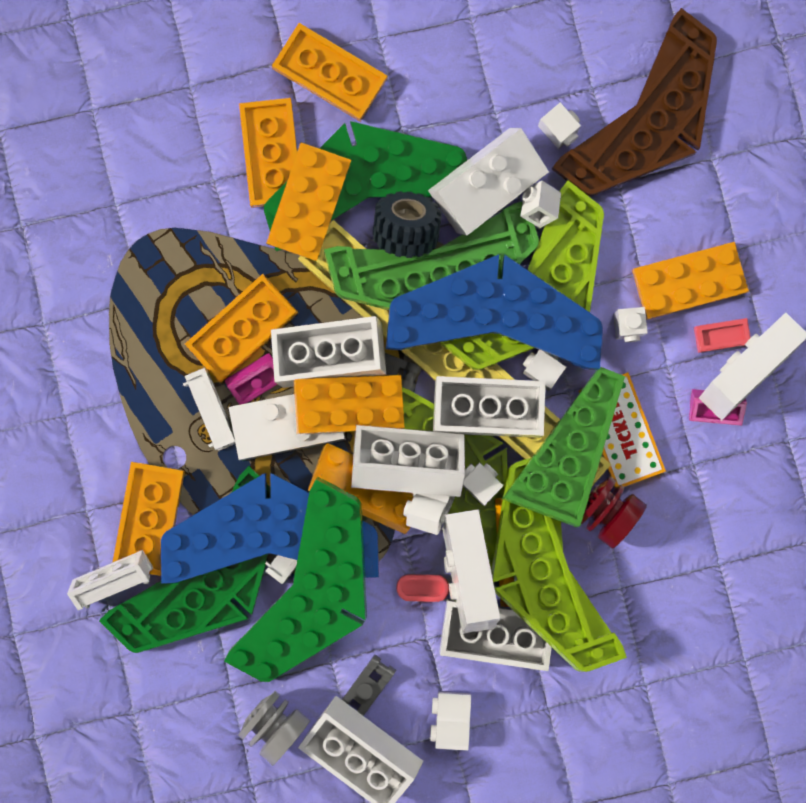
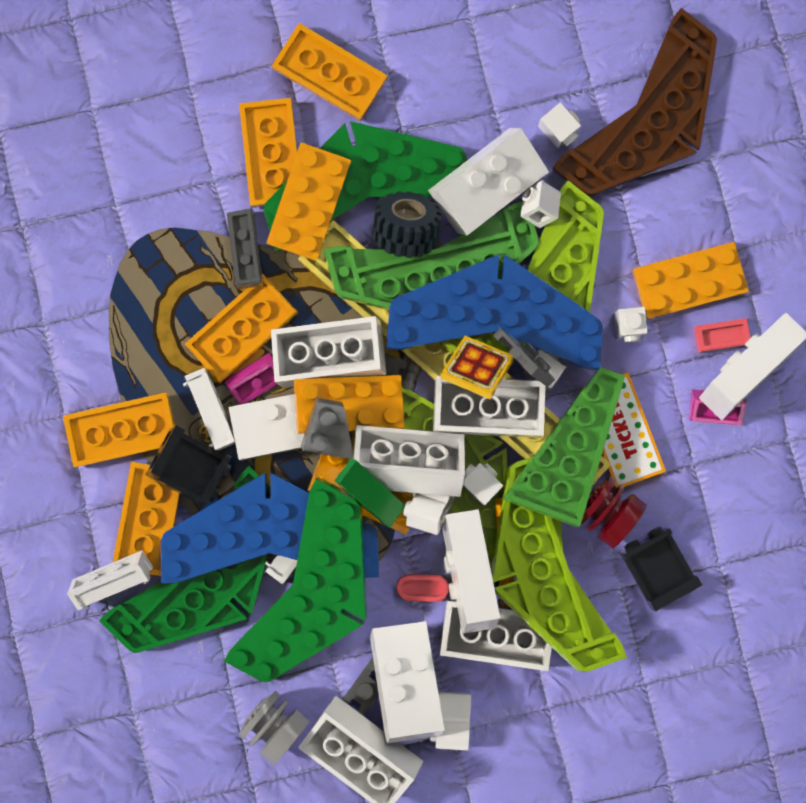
none -> light orange plate [63,392,175,468]
none -> black panel [145,425,232,505]
none -> dark grey tile [227,208,263,289]
none -> dark grey wing [301,397,353,459]
none -> green tile [335,458,405,528]
none -> white brick [370,621,445,744]
none -> tile [441,336,514,400]
none -> dark grey wing [493,327,555,387]
none -> black panel [620,526,702,611]

